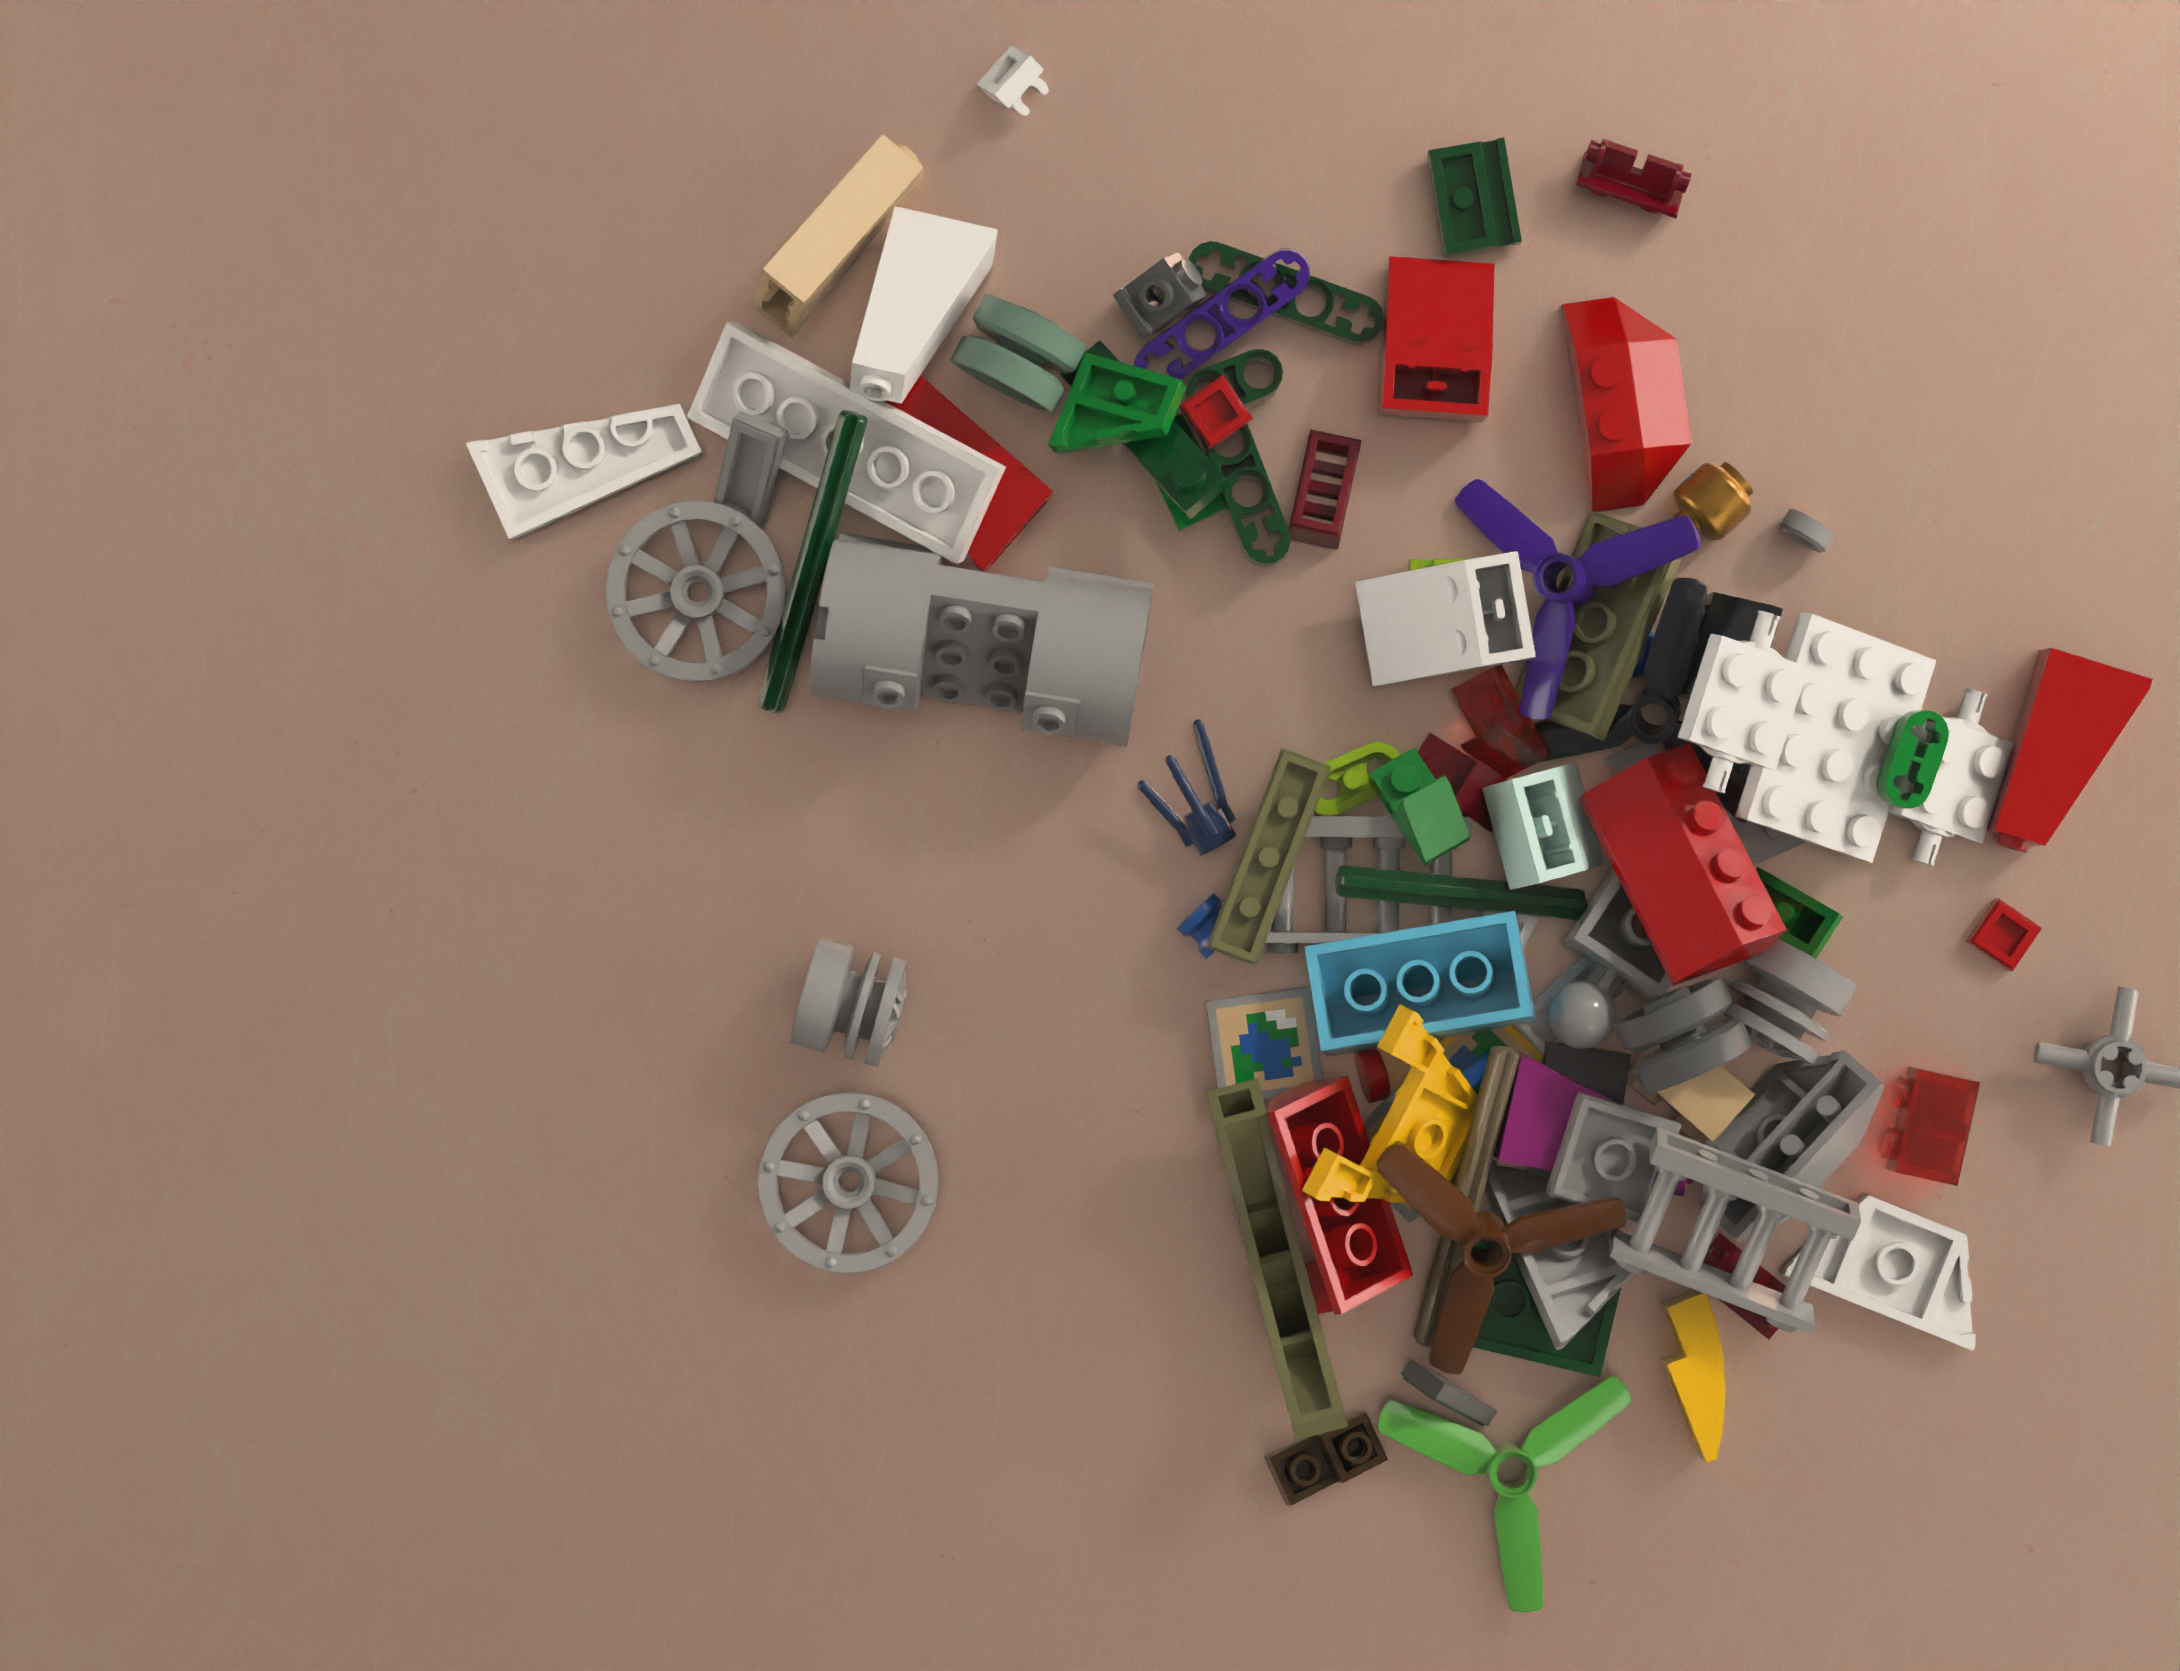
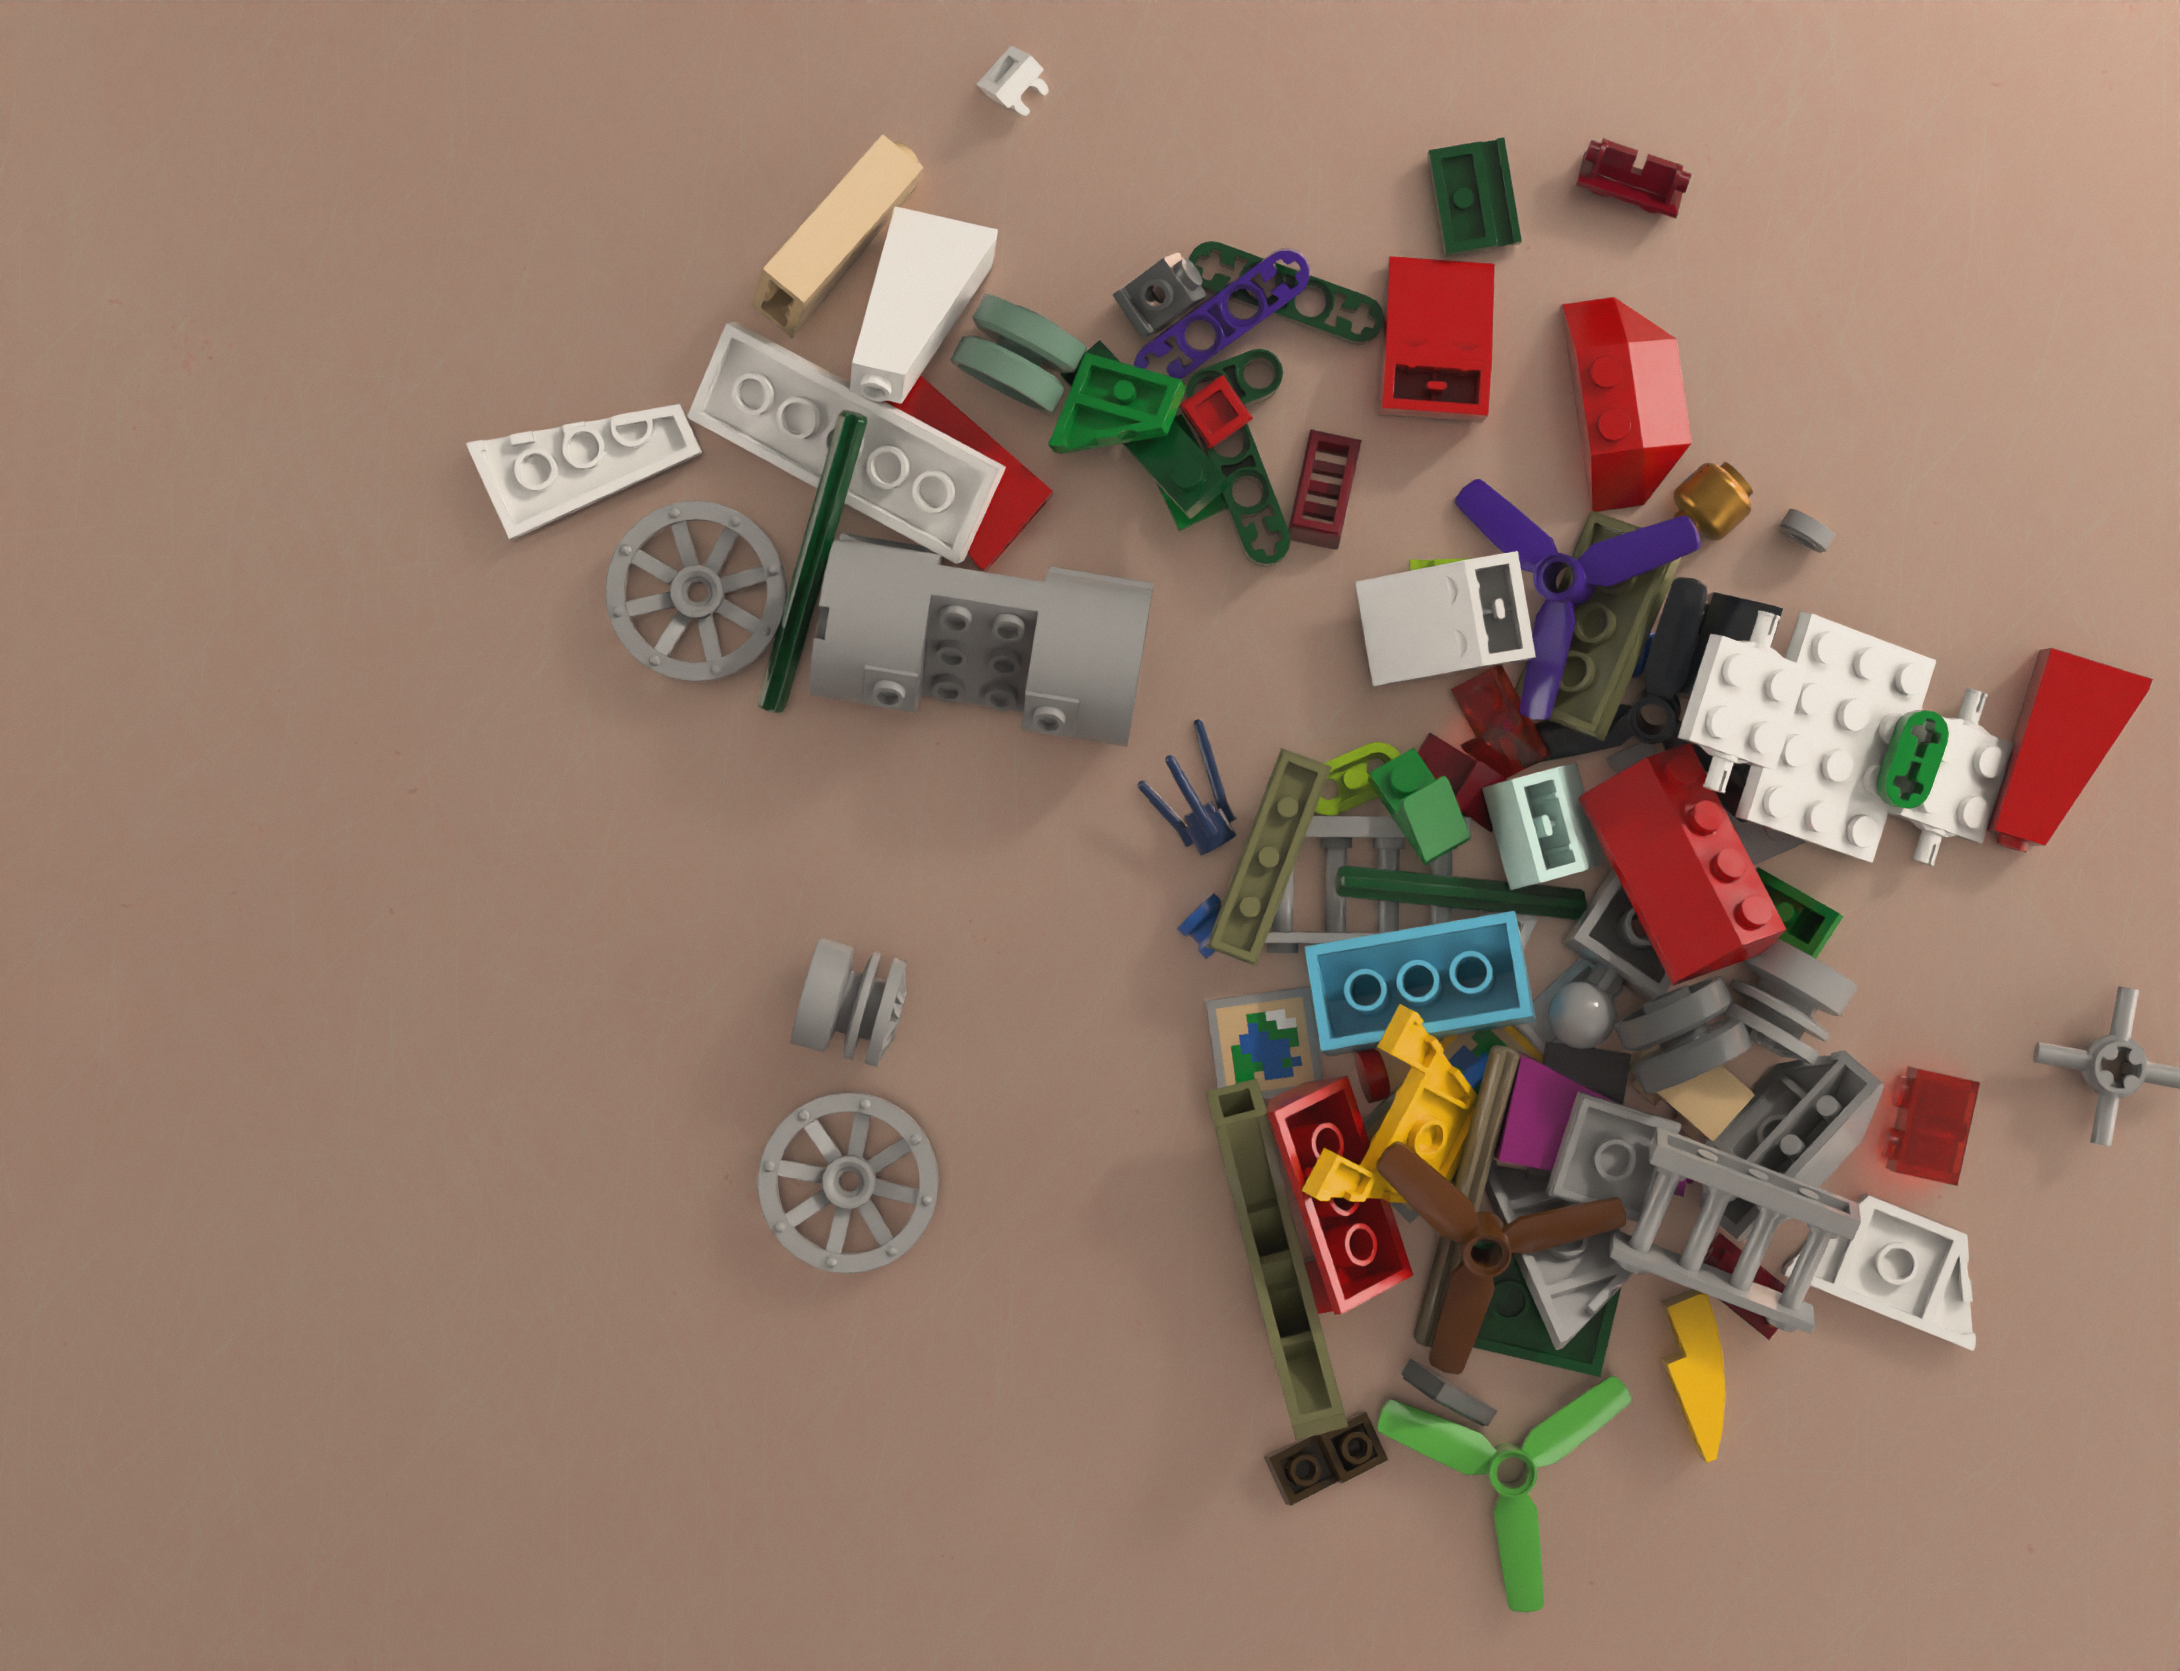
light grey tile [713,411,788,527] -> none
red tile [1965,898,2042,972] -> none

